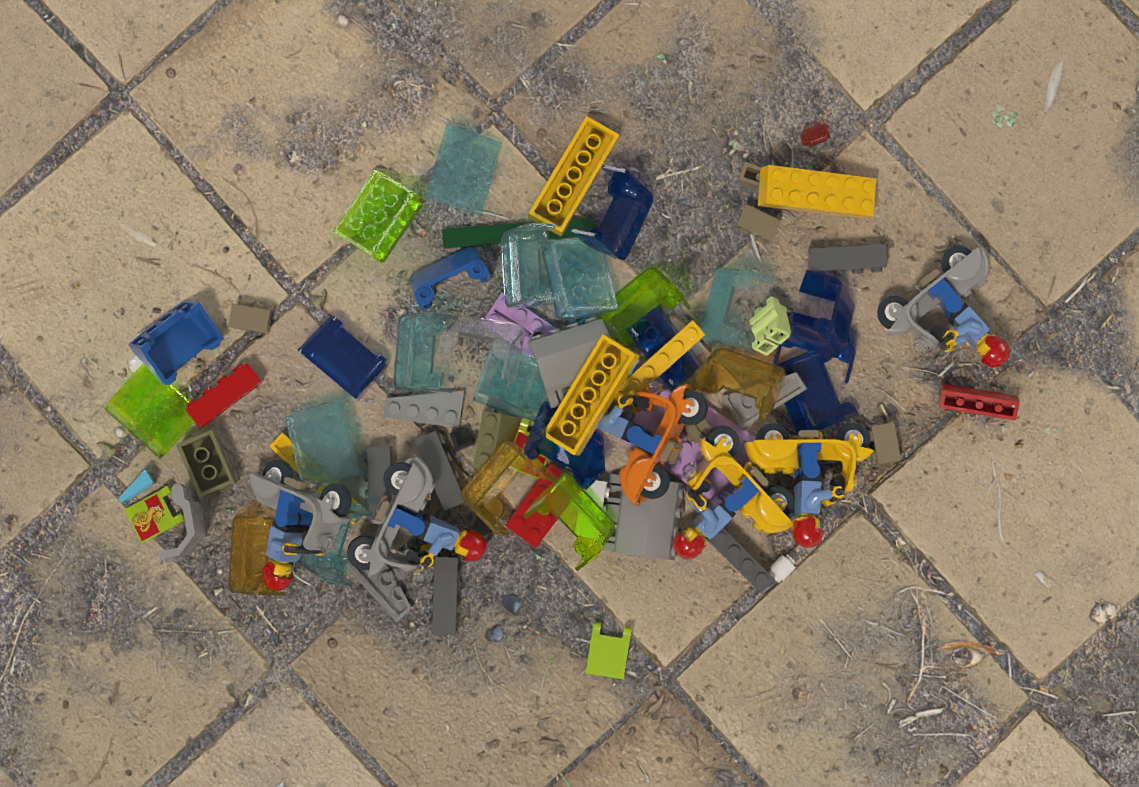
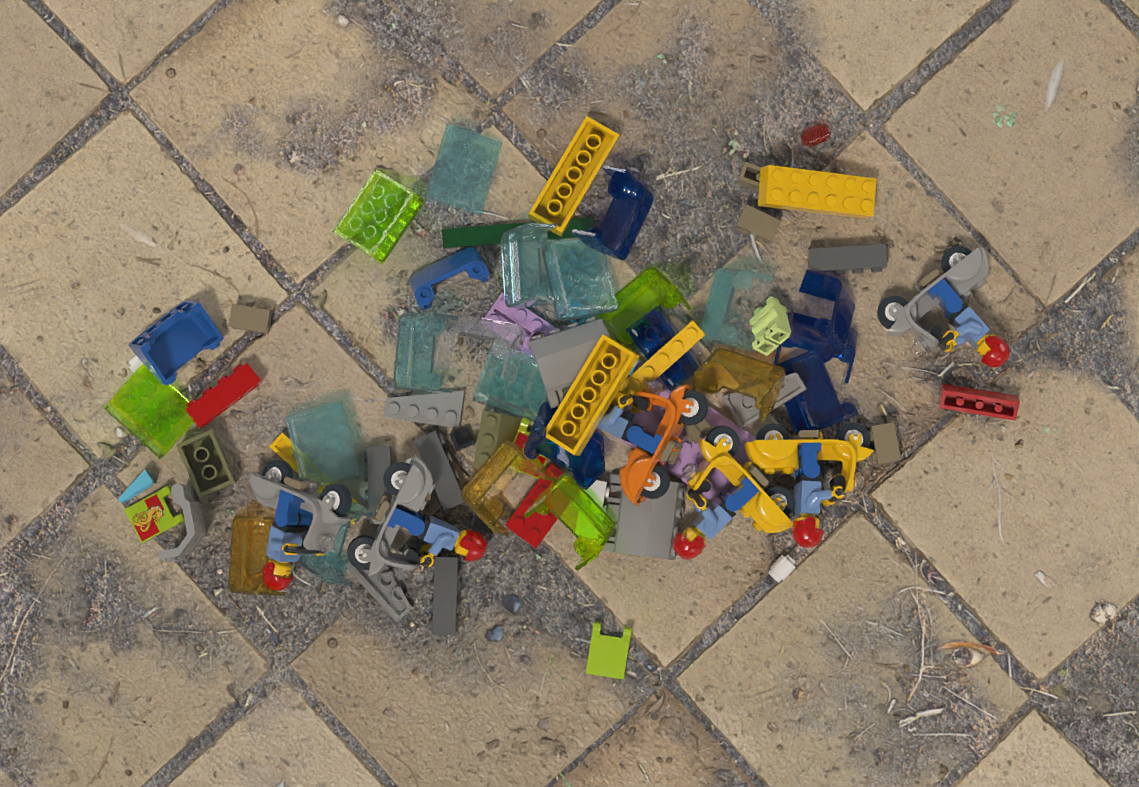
clear blue windscreen [298,316,388,401] -> none
dark grey brick [705,528,775,593] -> none

